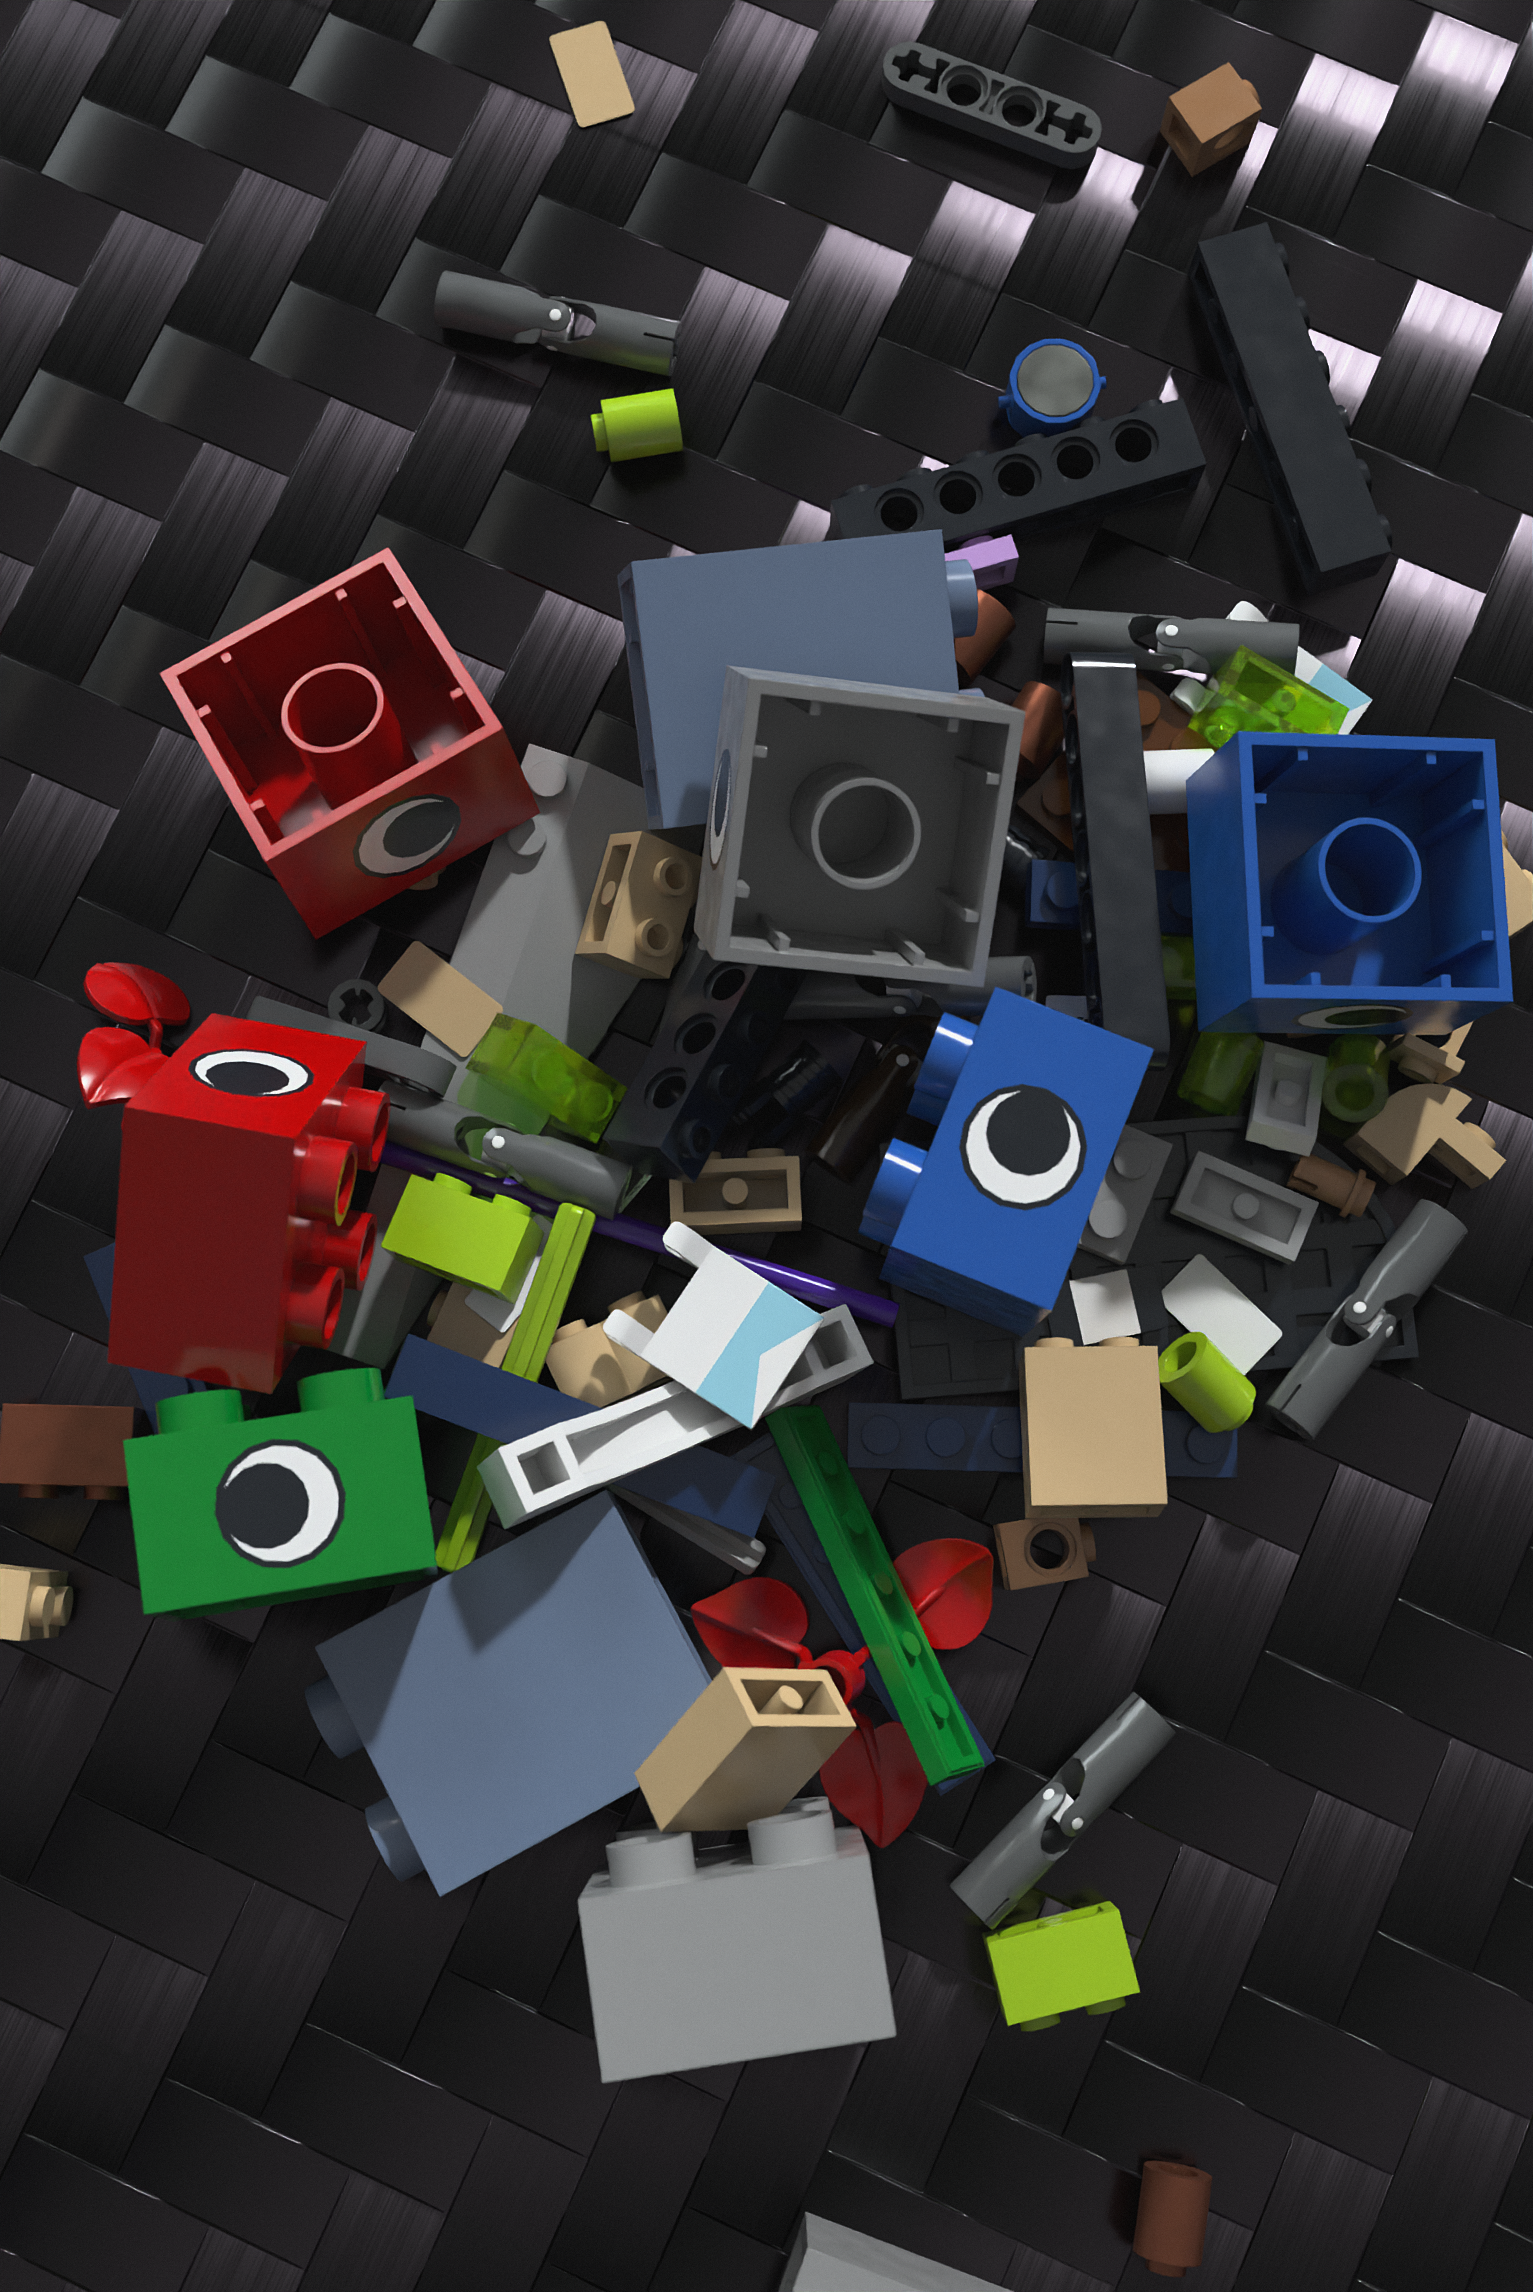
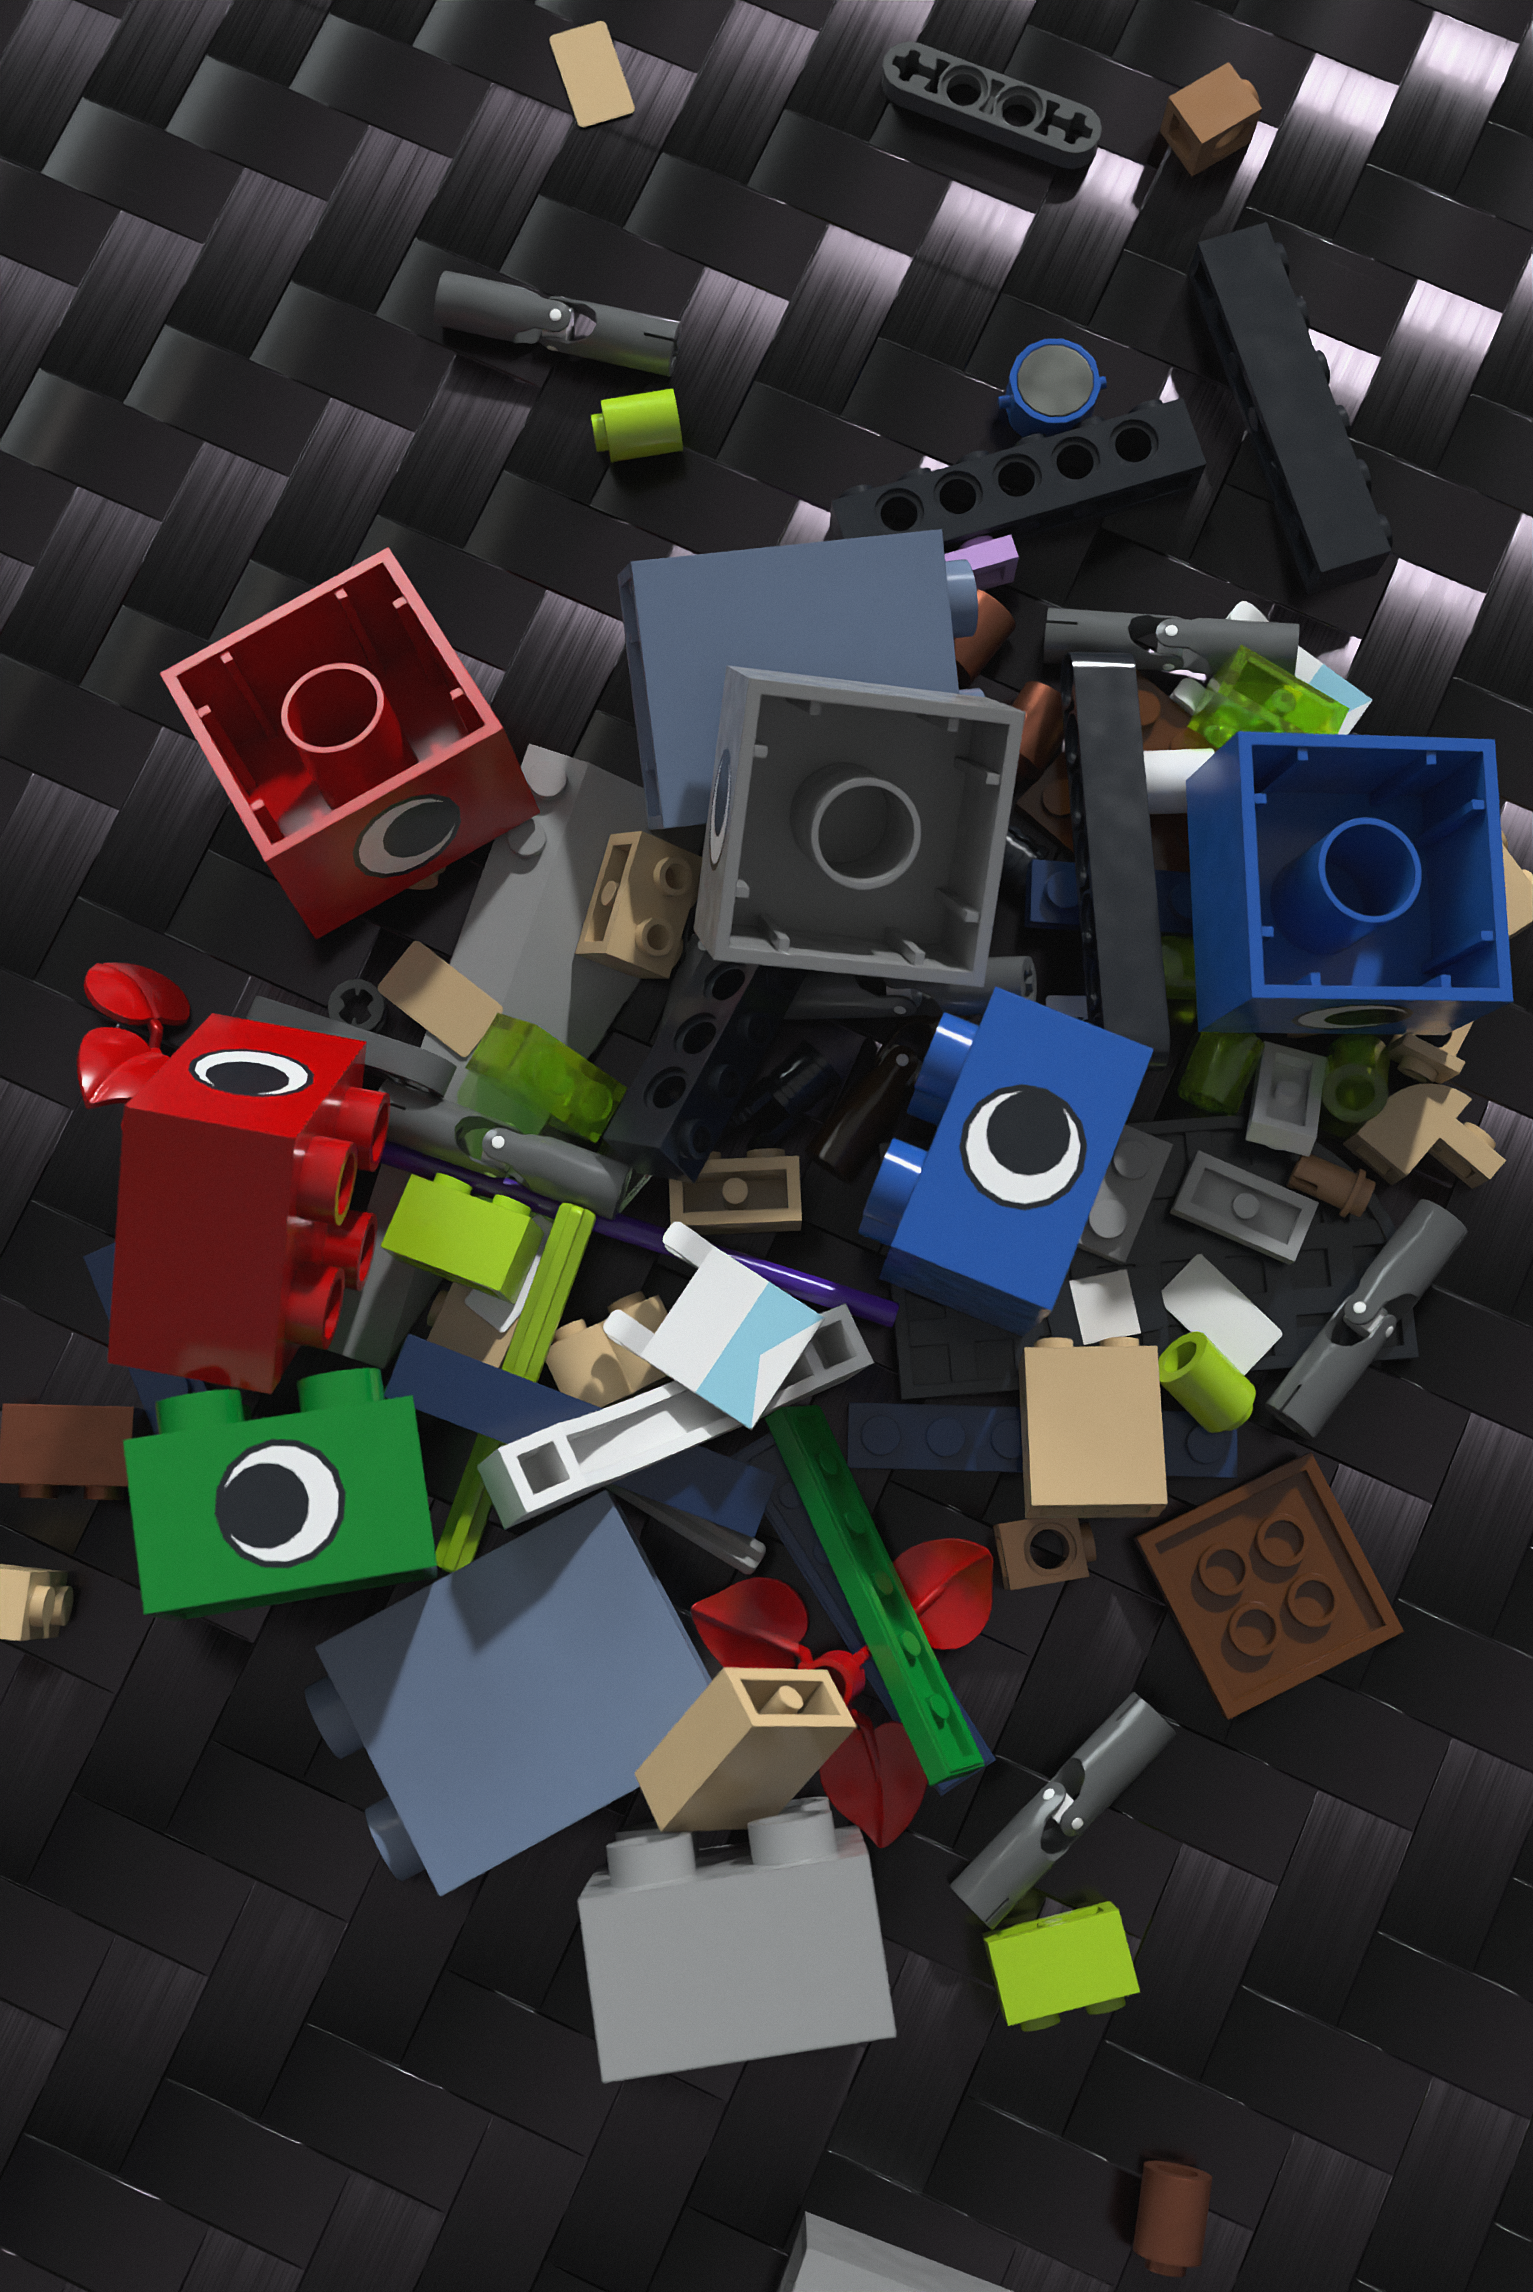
none -> reddish brown plate [1134,1452,1404,1720]

